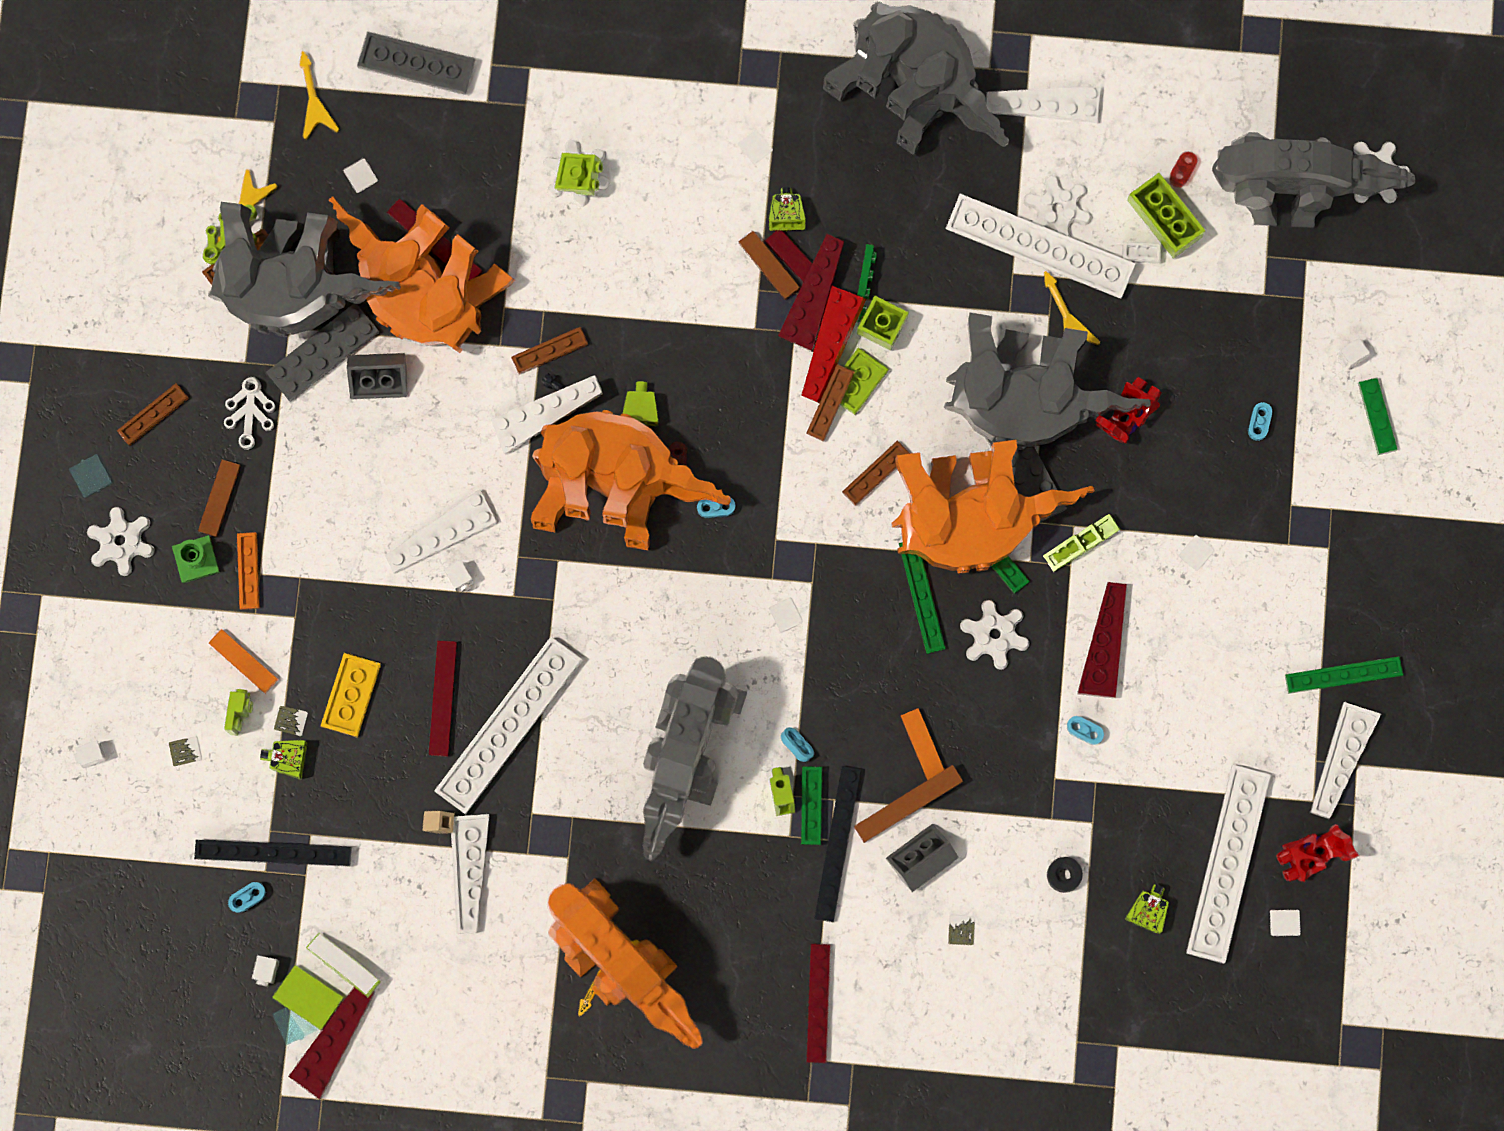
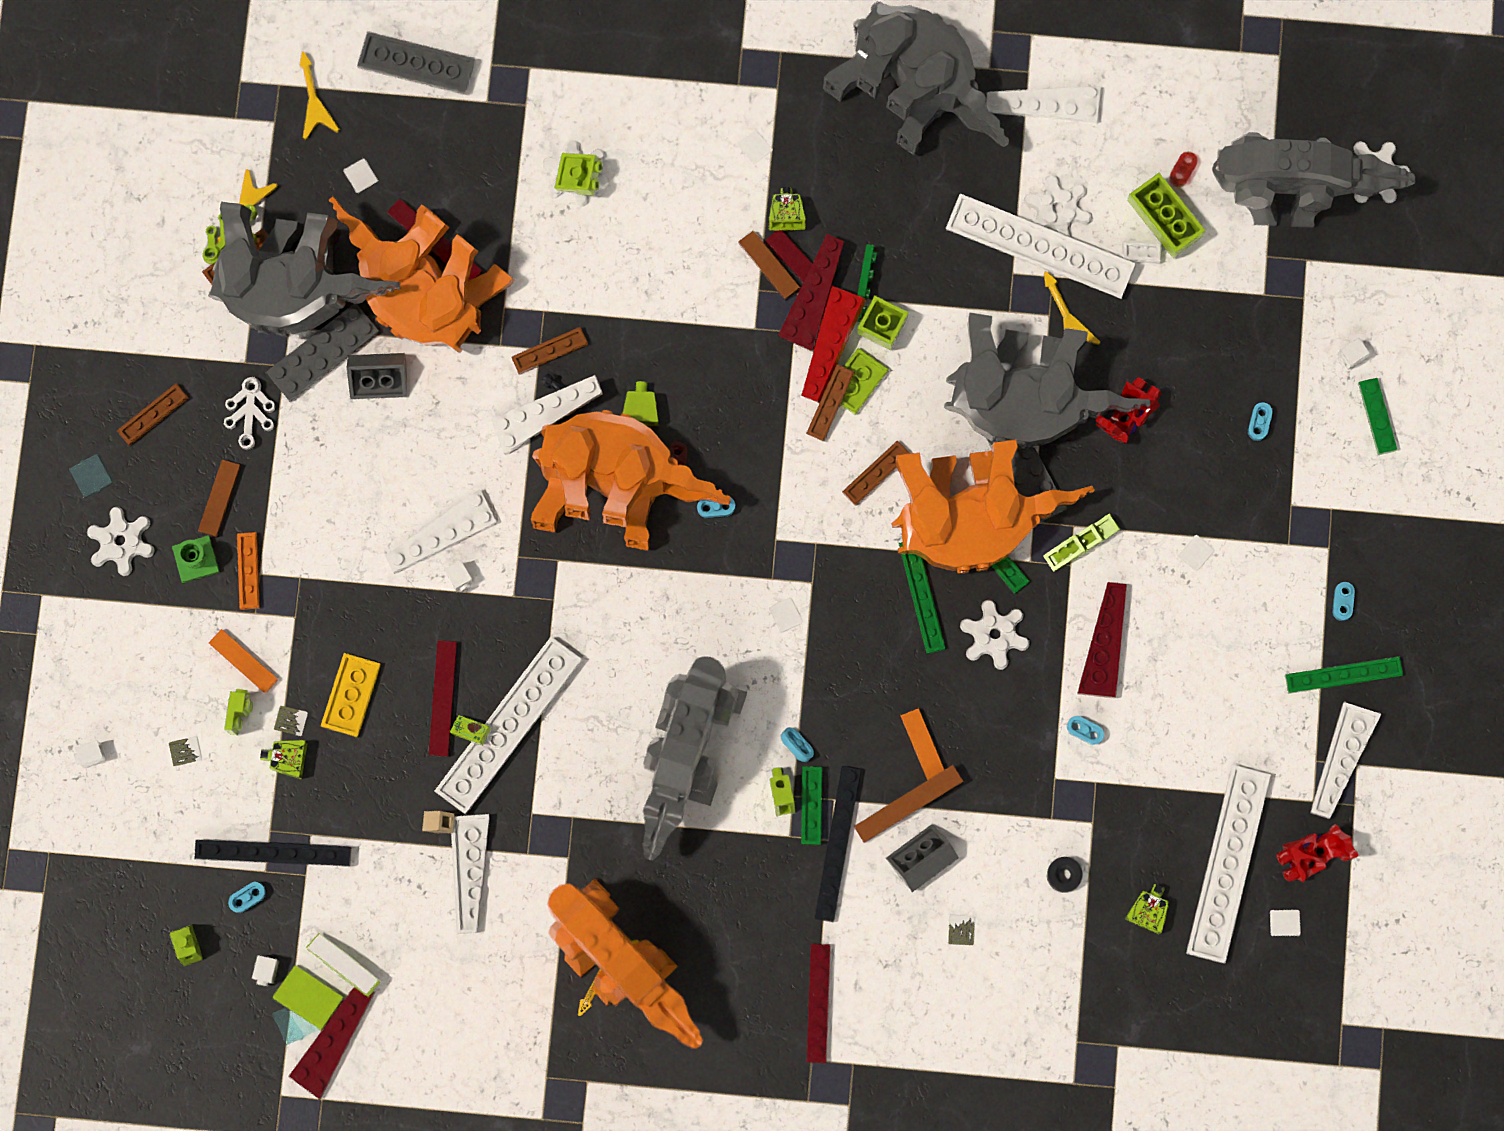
none -> lime torso [170,924,203,966]
none -> lime tile [450,715,491,746]
none -> medium azure plate [1332,582,1355,621]

